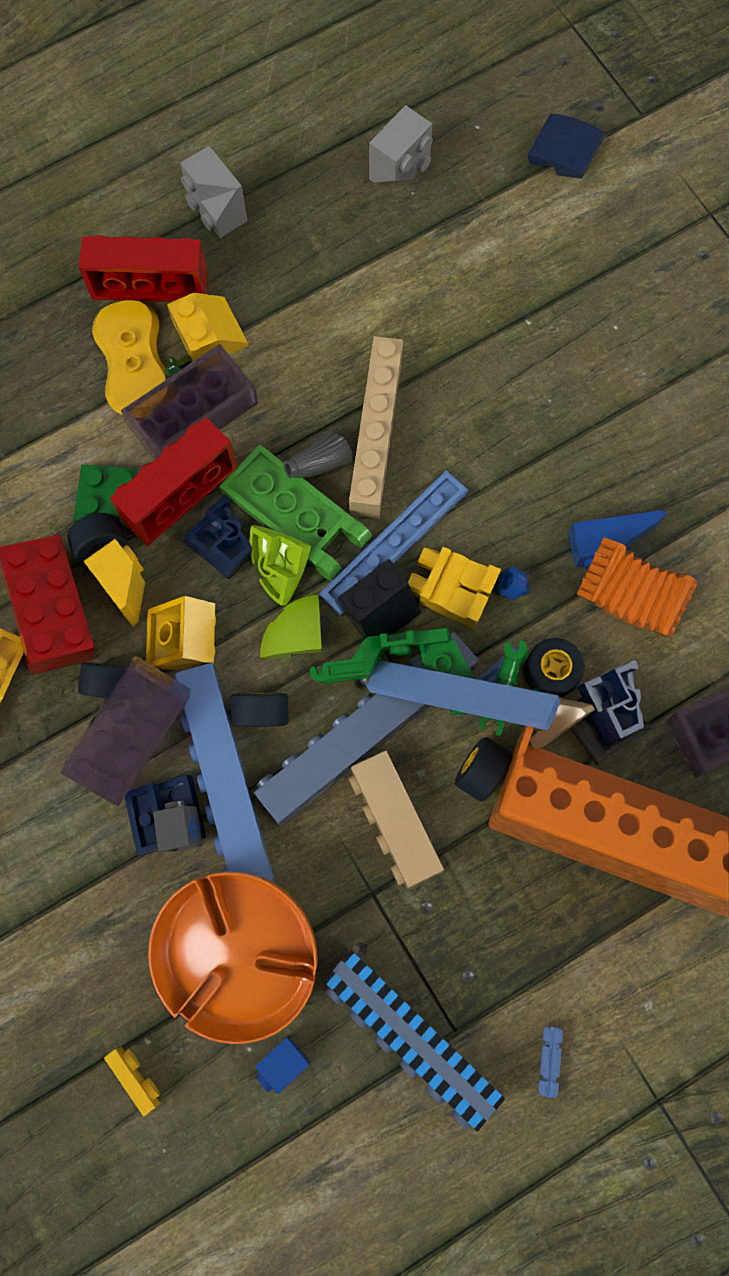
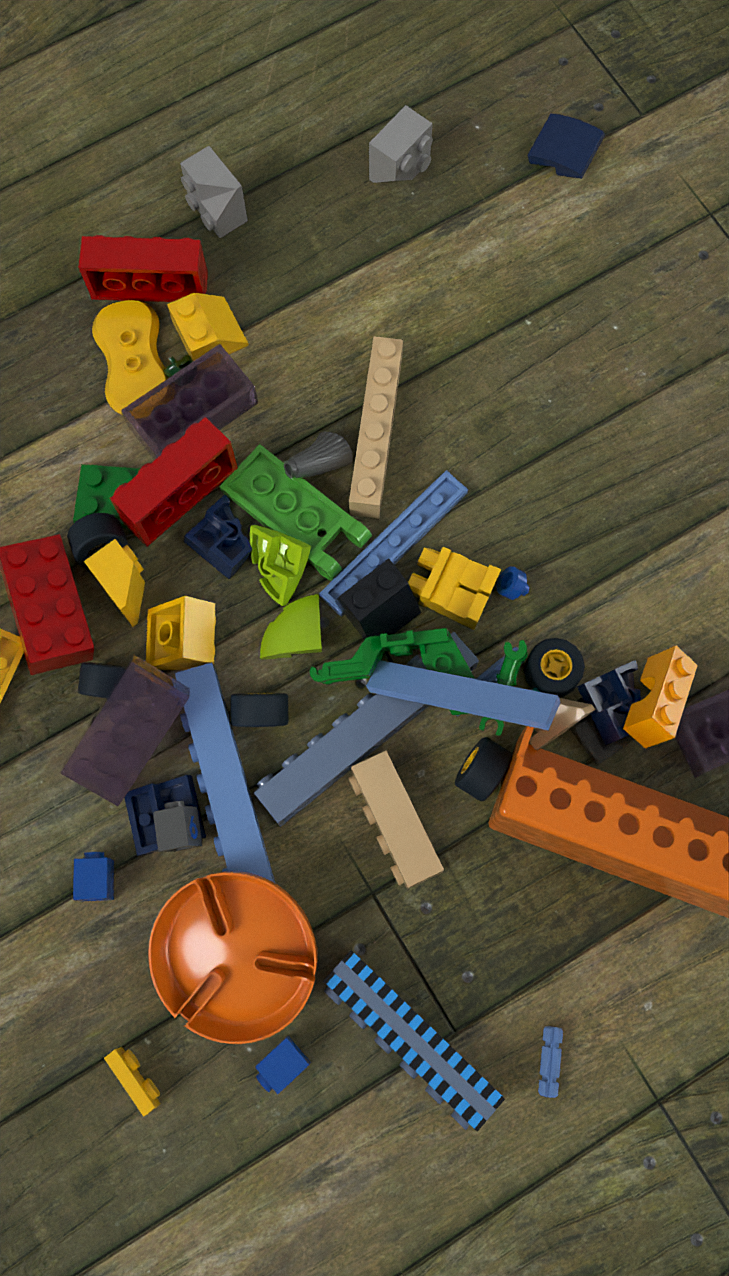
blue slope [568,510,666,570] -> none
orange piece [576,537,698,638] -> none
none -> blue brick [73,852,114,902]
none -> light orange arch [623,645,698,748]

